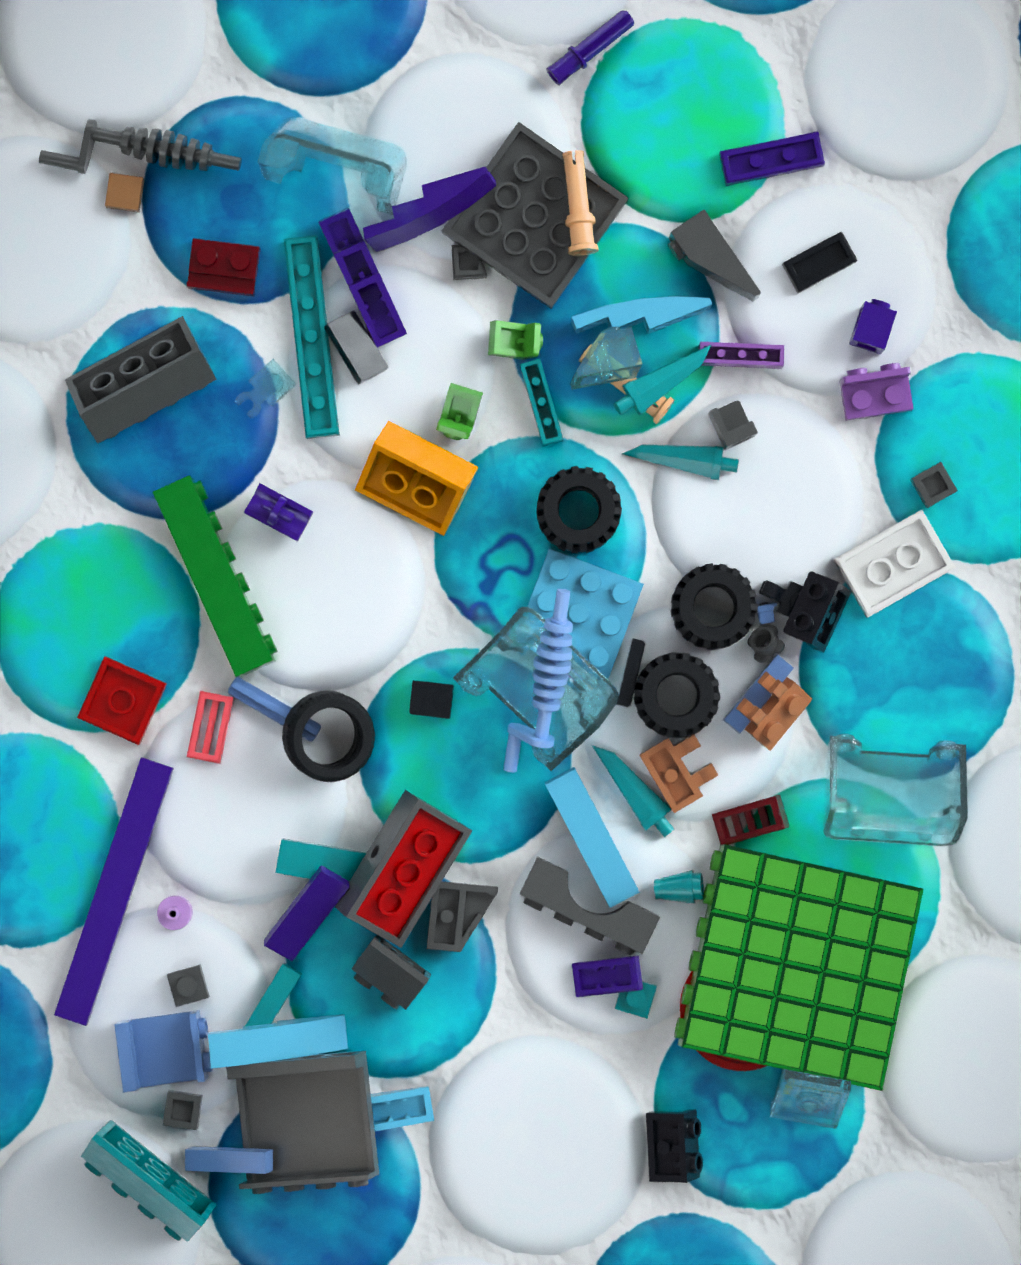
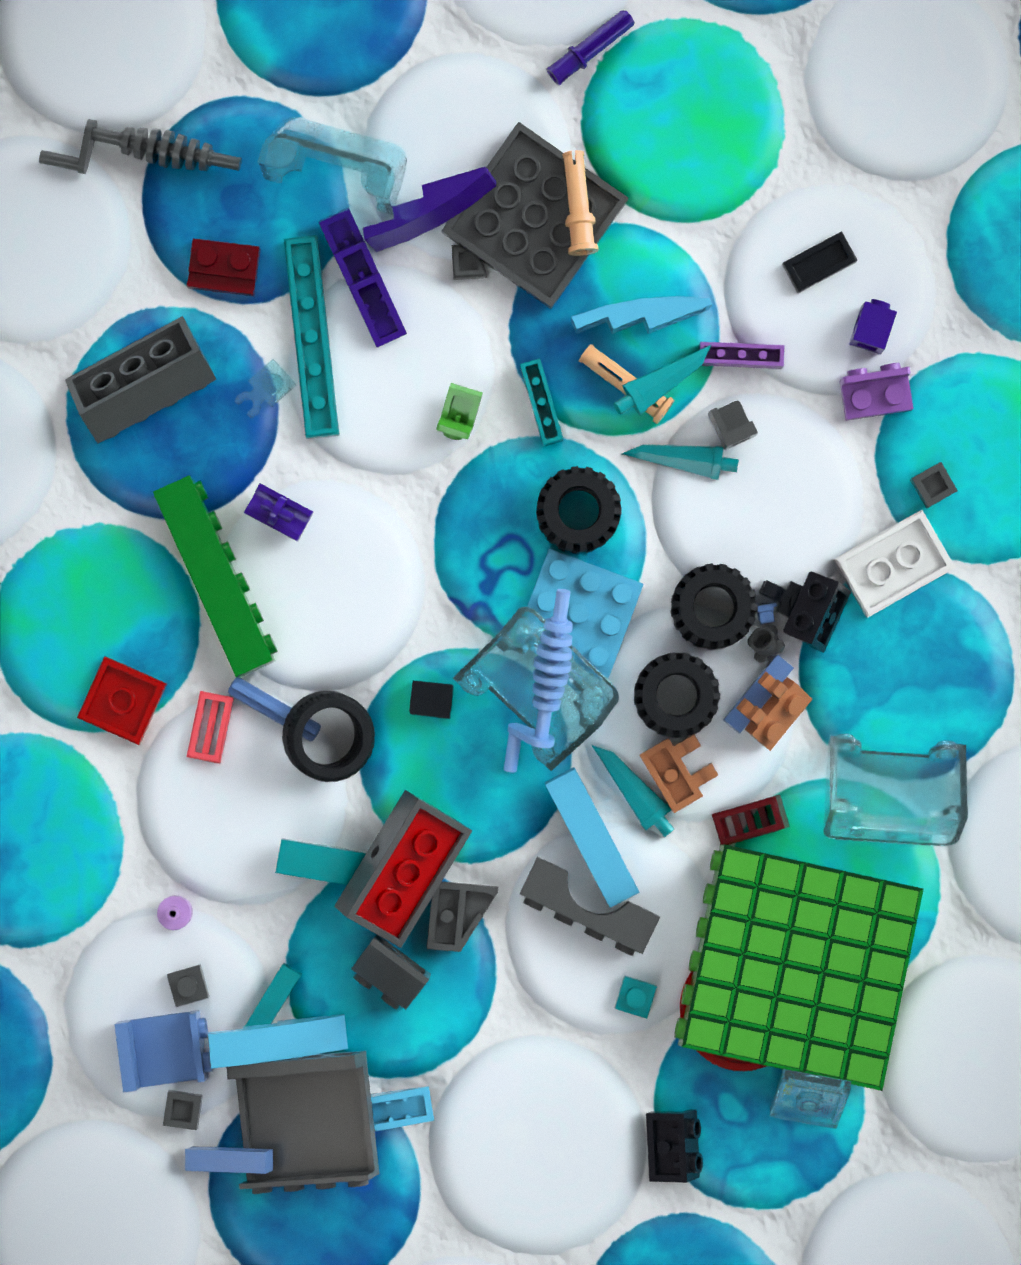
dark purple tile [54,757,174,1026] -> none
teal slope [81,1120,217,1242] -> none
medium nougat tile [105,173,144,213] -> none
dark purple tile [264,865,350,961] -> none
tile [324,310,389,385] -> none
light orange slope [355,421,478,536] -> none
bright green bracket [488,320,543,360] -> none
clear light blue slope [570,327,643,390] -> none
dark purple plate [572,955,643,997] -> none
black tile [616,638,646,708] -> none
teal cone [654,870,704,904] -> none
dark grey slope [668,210,761,302] -> none
dark purple tile [719,132,825,186] -> none

